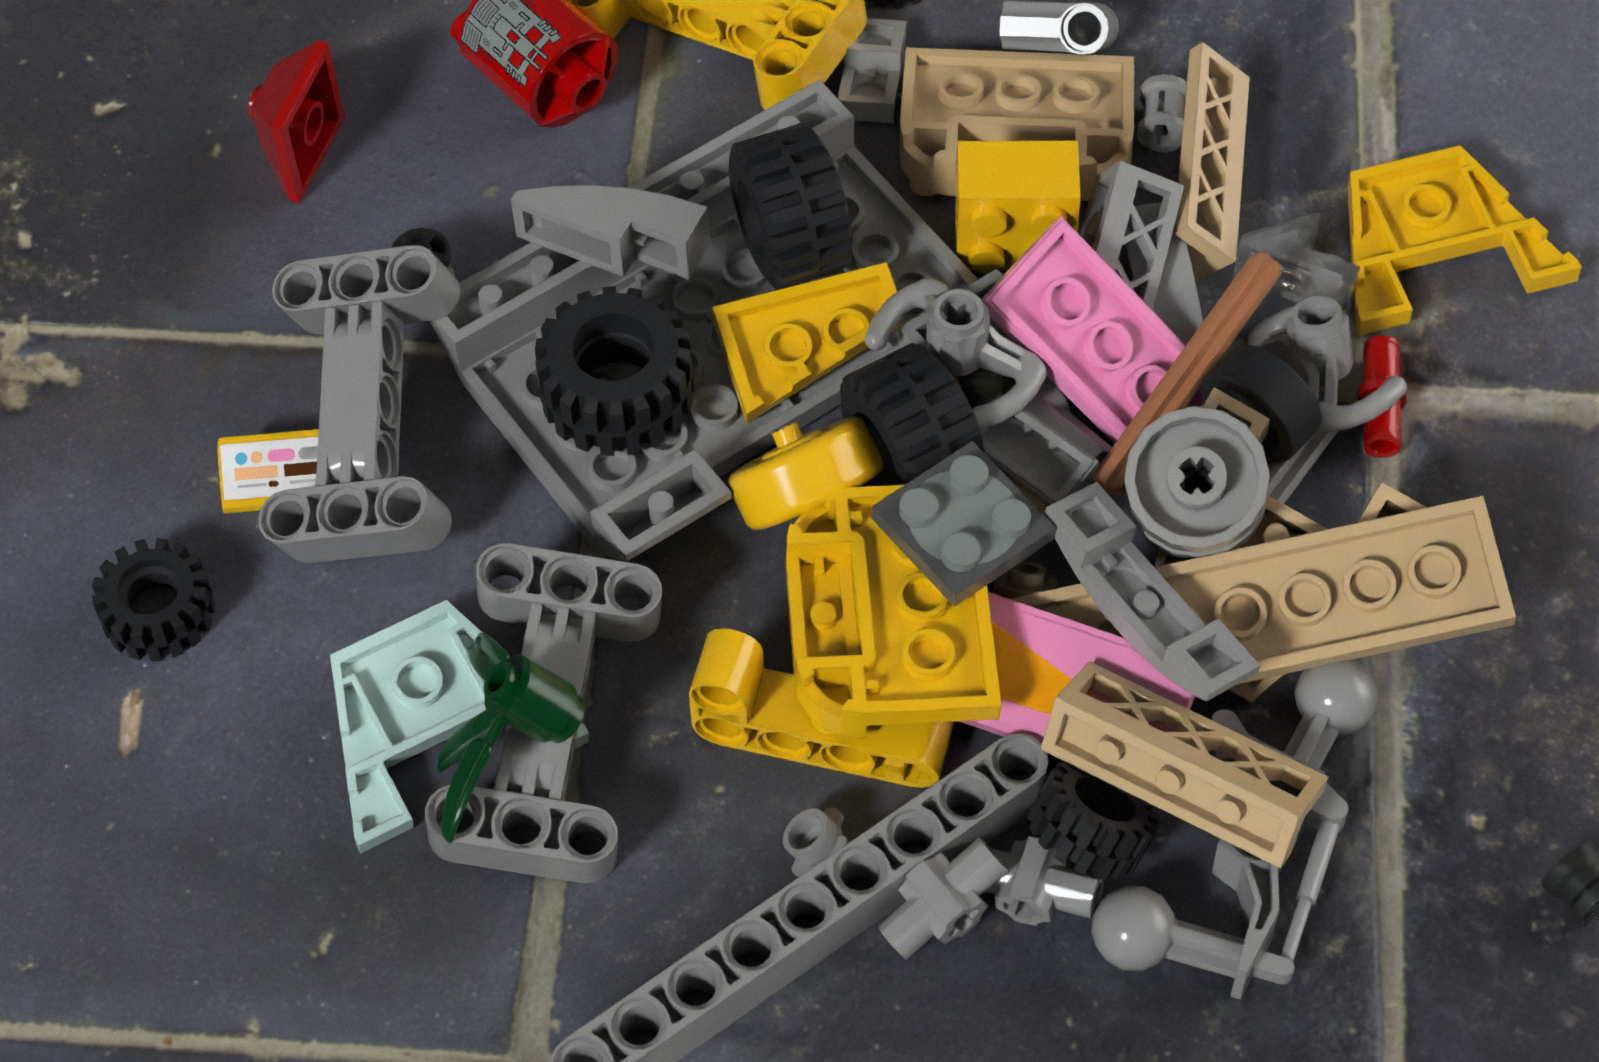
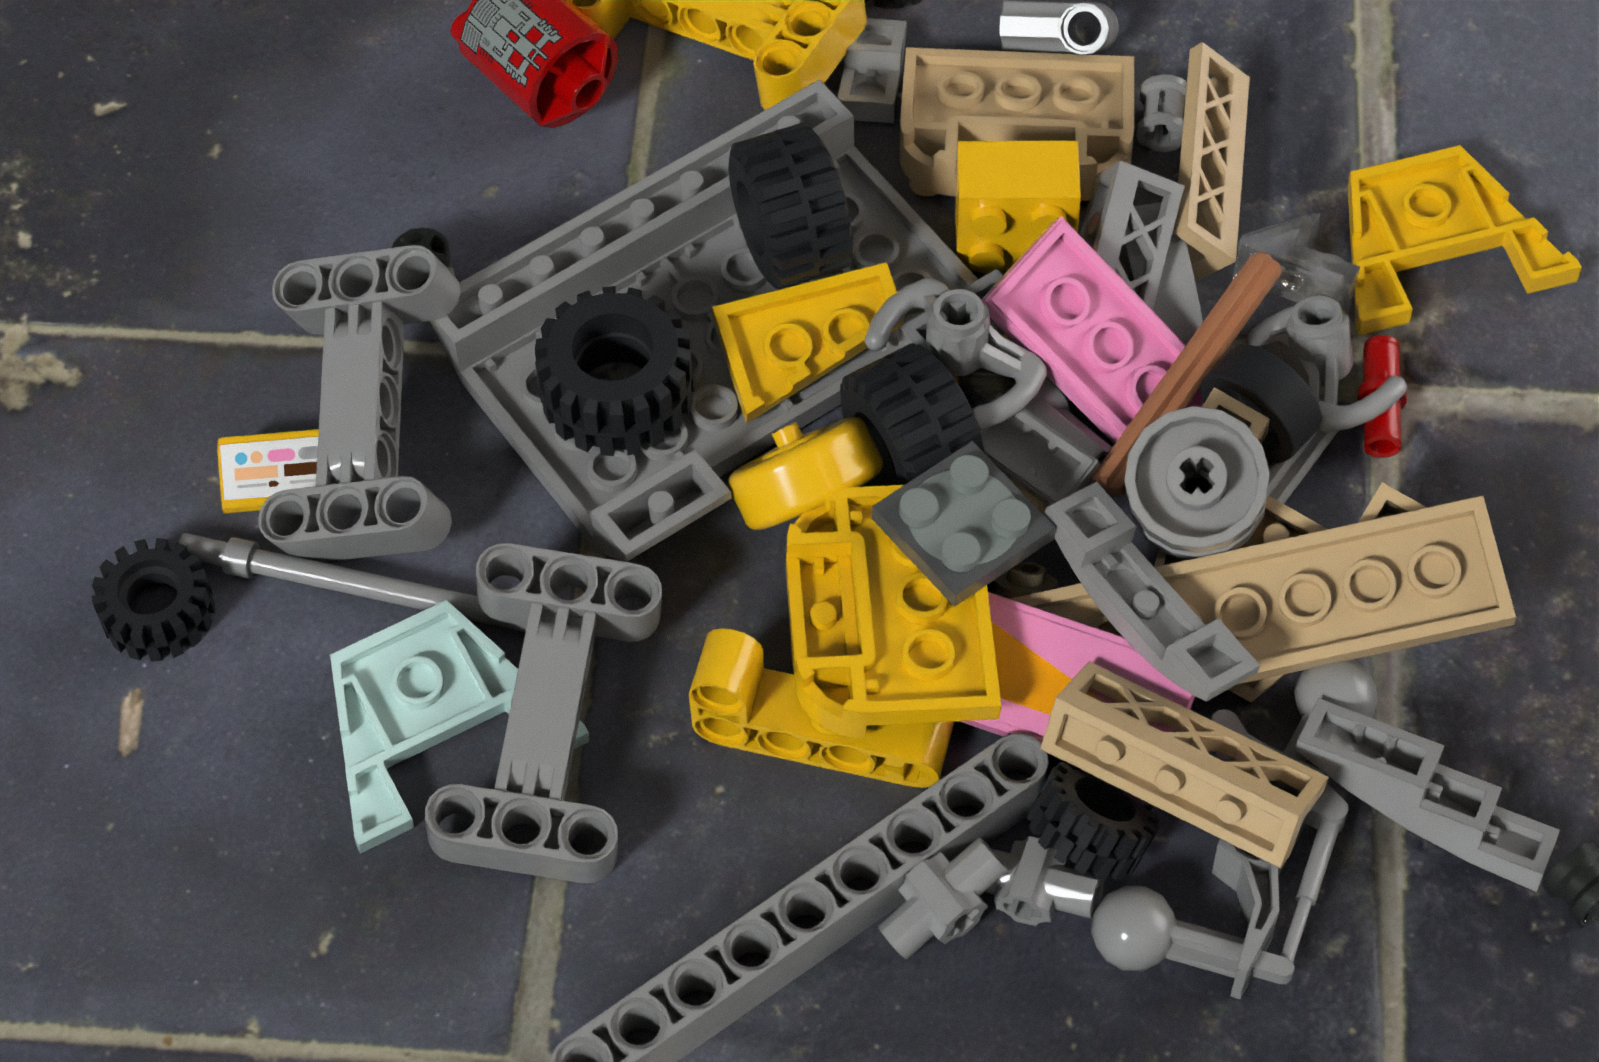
red slope [249,40,345,204] -> none
dark green plant [437,633,585,843] -> none
light grey slope [511,185,710,279] -> none
light grey plate [783,807,850,878] -> none
none -> light grey bar [179,533,527,632]
none -> light grey slope [1295,698,1560,892]

